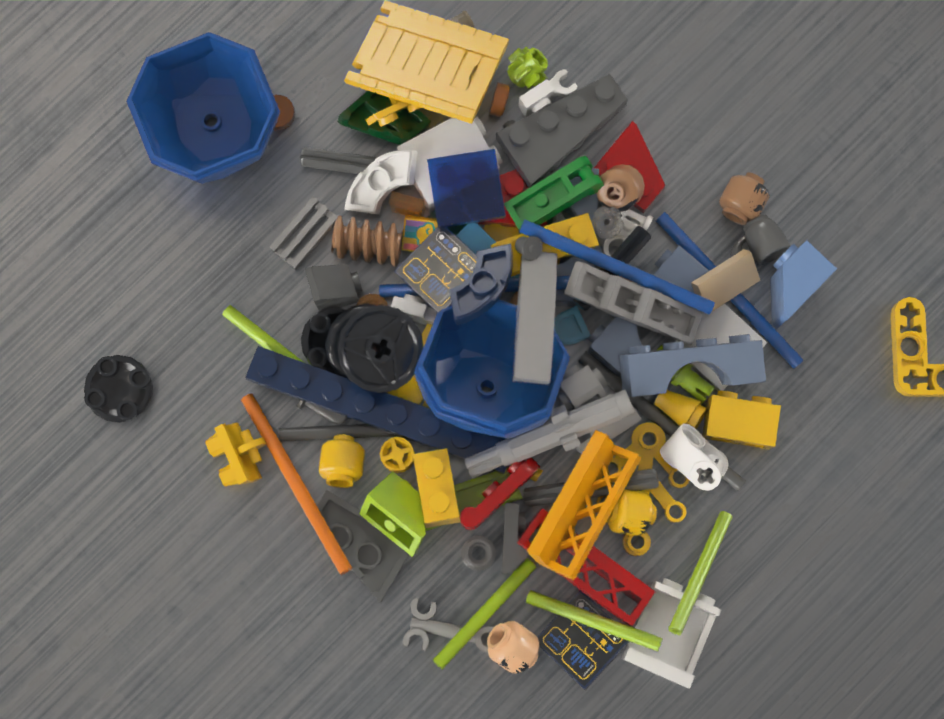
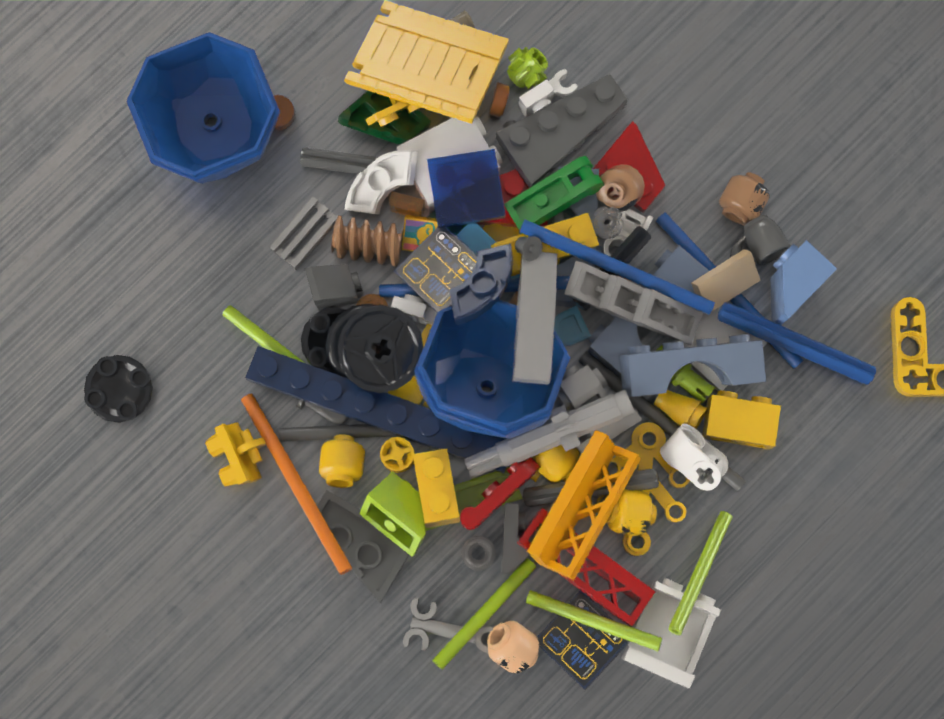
none -> yellow head [532,444,580,483]
none -> blue axle [717,302,876,384]

